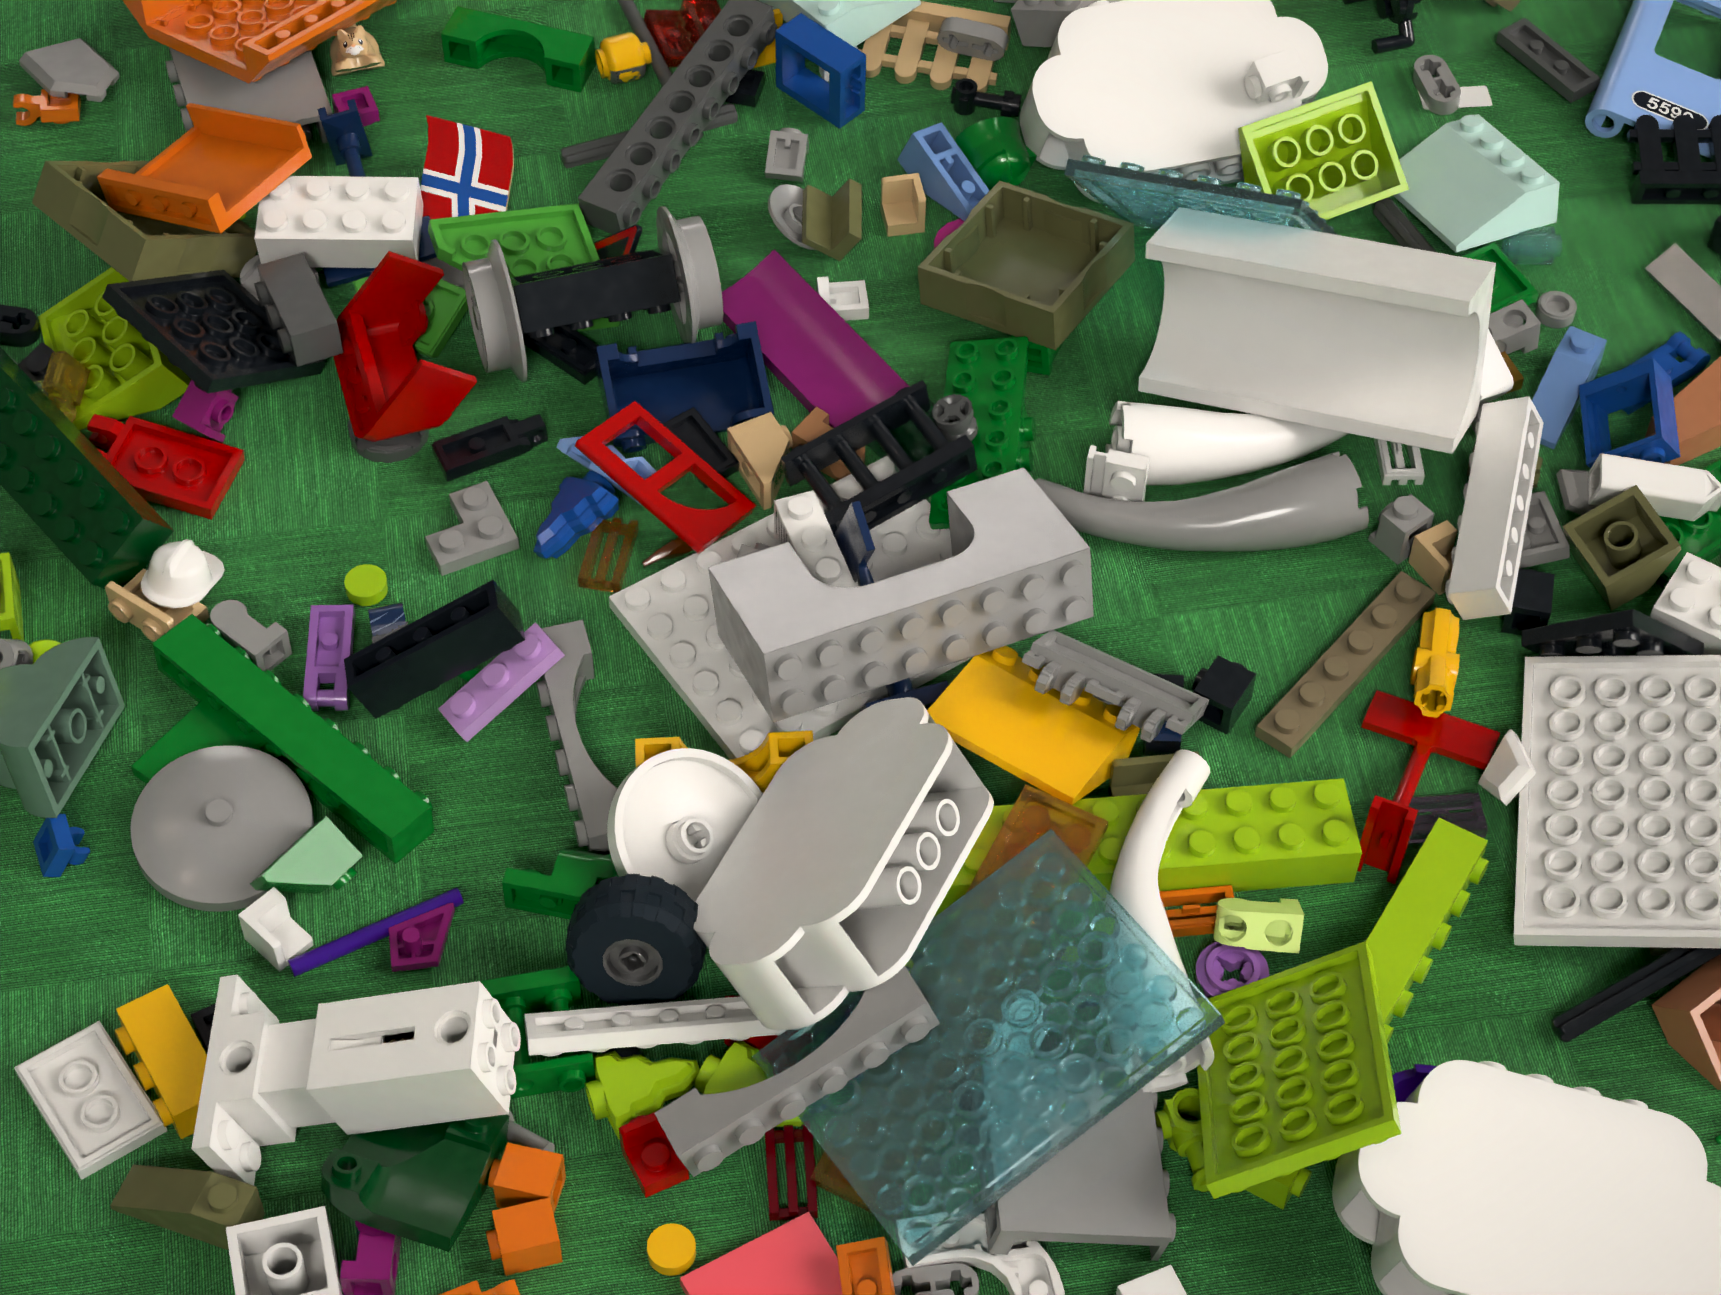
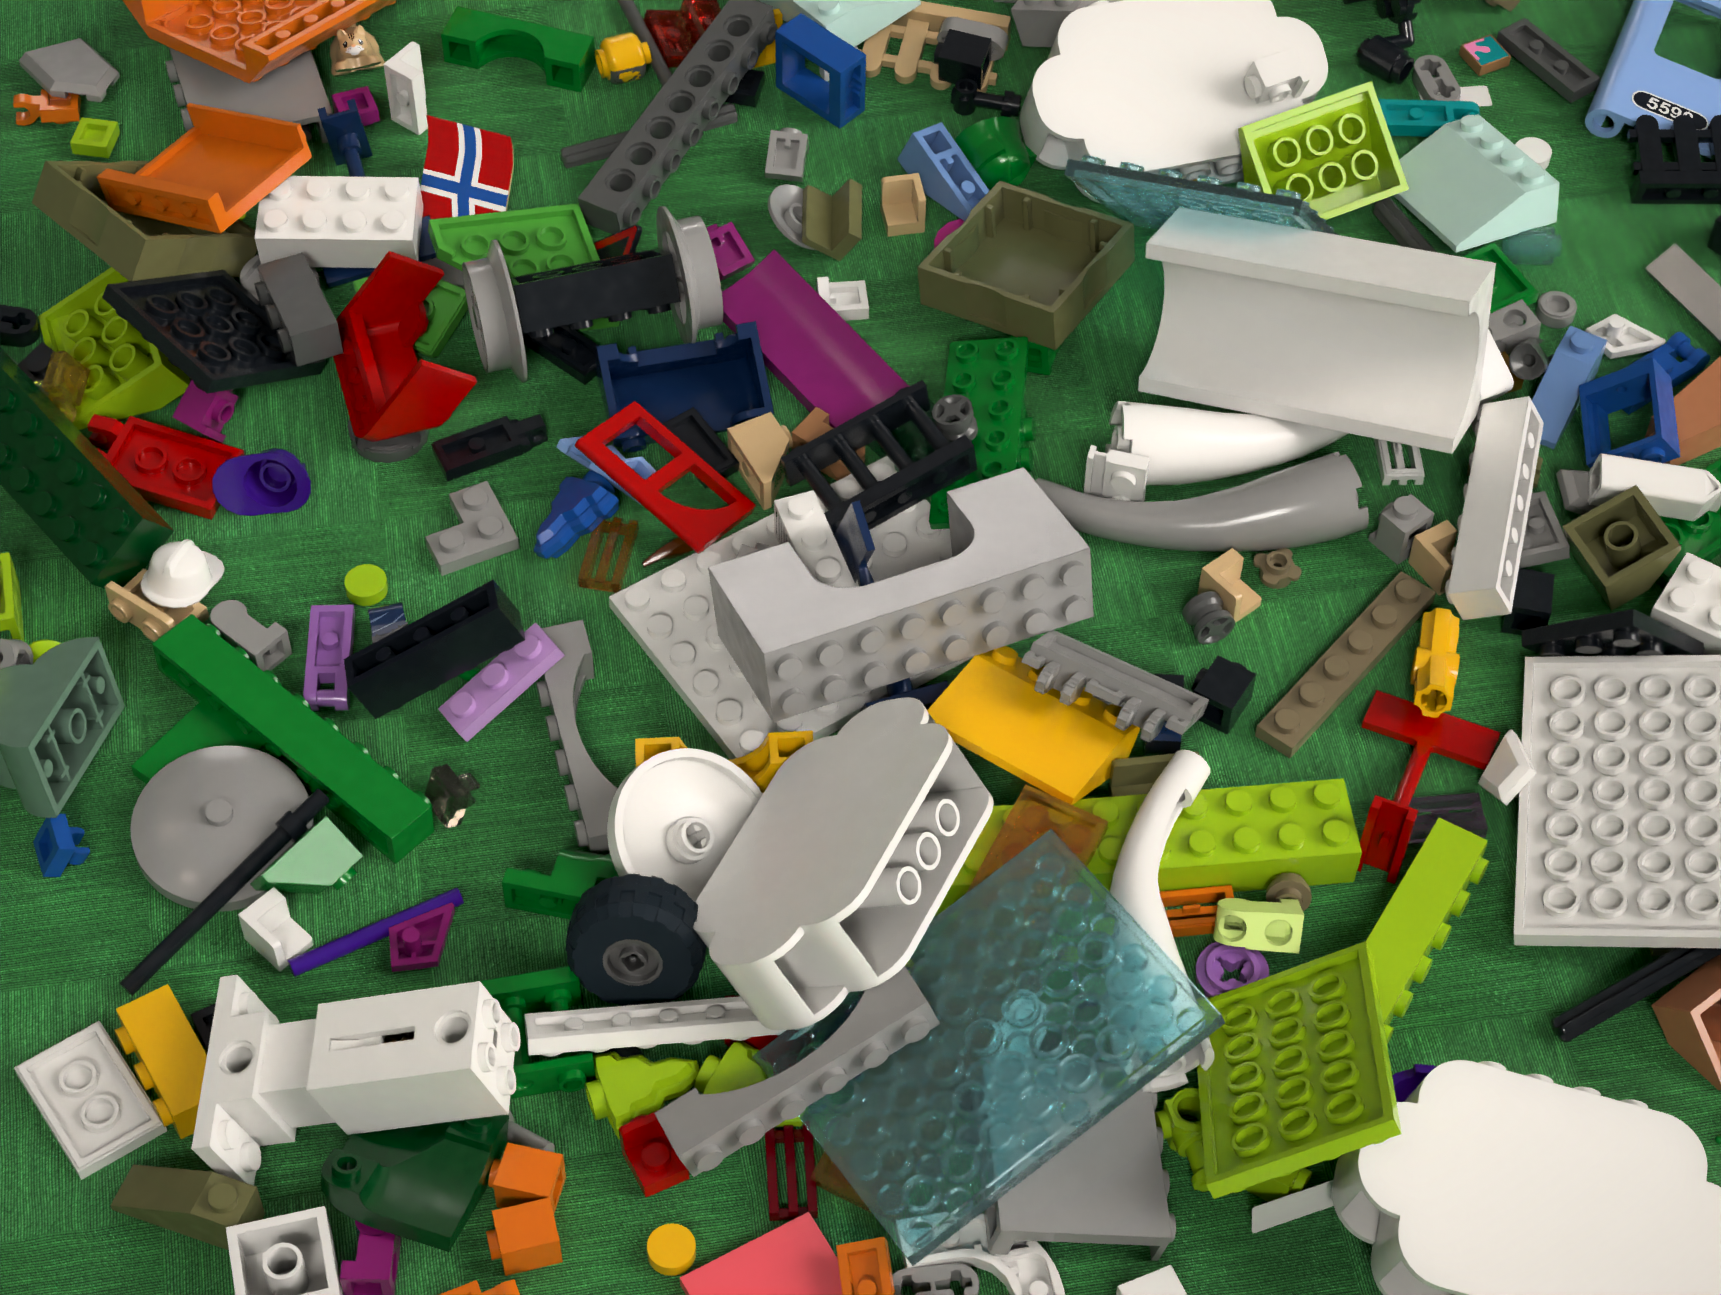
none -> lime plate [70,117,120,158]
none -> black bar [119,788,330,996]
none -> dark purple piece [212,448,311,516]
none -> white panel [383,41,428,135]
none -> clear smoke tile [425,764,480,829]
none -> magenta bracket [706,221,755,282]
none -> black brick [934,29,992,90]
none -> dark grey wheel [1182,591,1235,645]
none -> tan panel [1198,548,1262,623]
none -> white sticker [1252,1180,1334,1233]
none -> dark tan plate [1253,548,1302,589]
none -> dark tan plate [1266,873,1312,911]
none -> black brick [1357,35,1414,84]
none -> teal plate [1378,99,1480,137]
none -> tile [1459,34,1511,76]
none -> dark grey piece [1509,338,1554,380]
none -> white tile [1515,137,1552,170]
none -> white piece [1585,314,1666,359]

